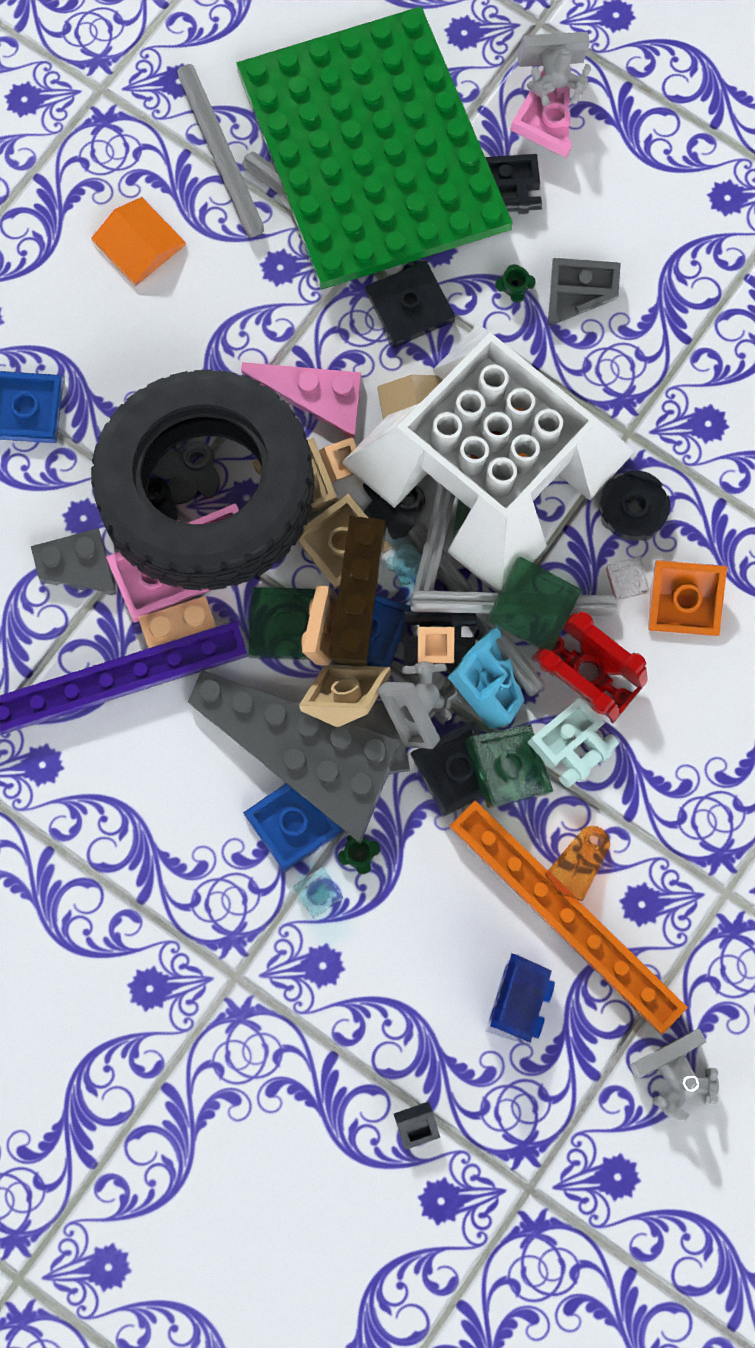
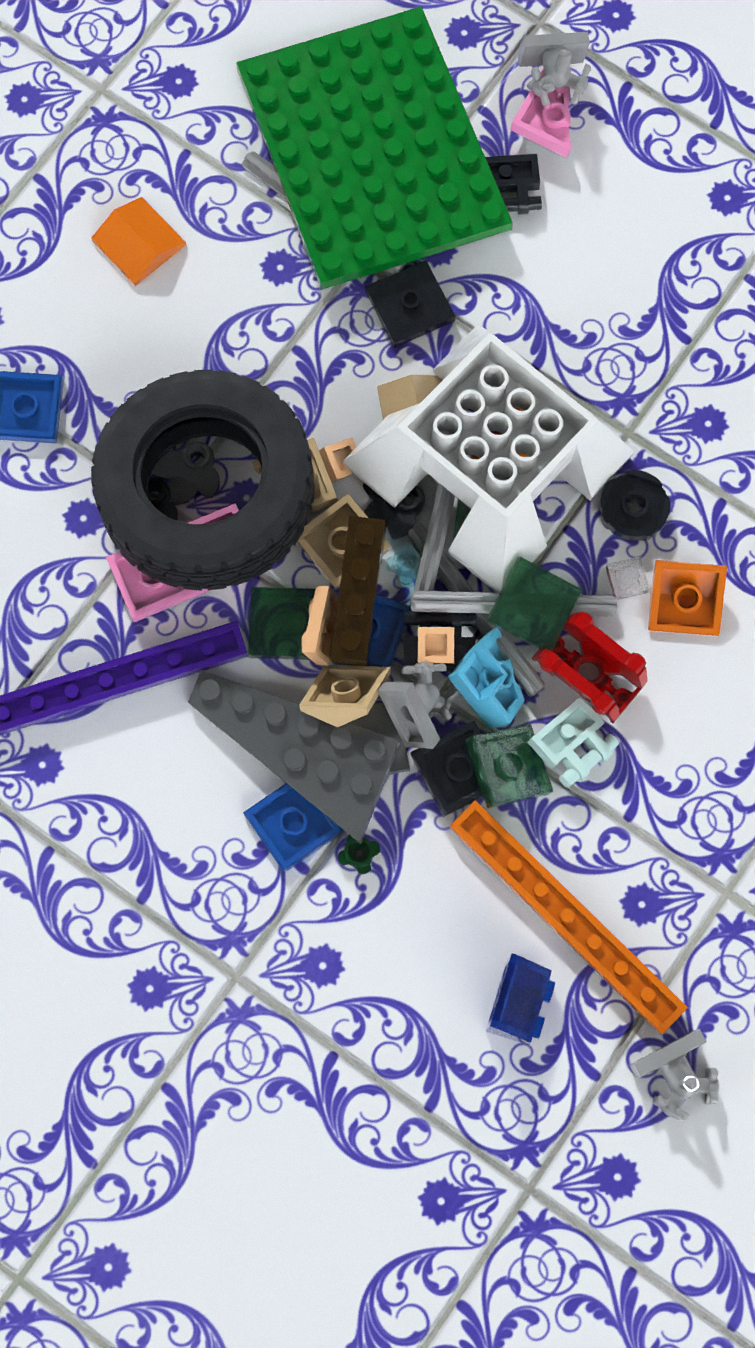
dark grey wing [31,528,116,595] -> none
light nougat plate [138,596,216,648] -> none
light grey axle [177,64,264,237] -> none
bright pink wing [241,362,361,439] -> none
clear light blue plate [293,867,343,919] -> none
black plate [393,1101,440,1150] -> none
dark green plate [495,264,536,303] -> none
clear orange piece [545,826,610,901] -> none
dark grey wing [547,258,621,325] -> none

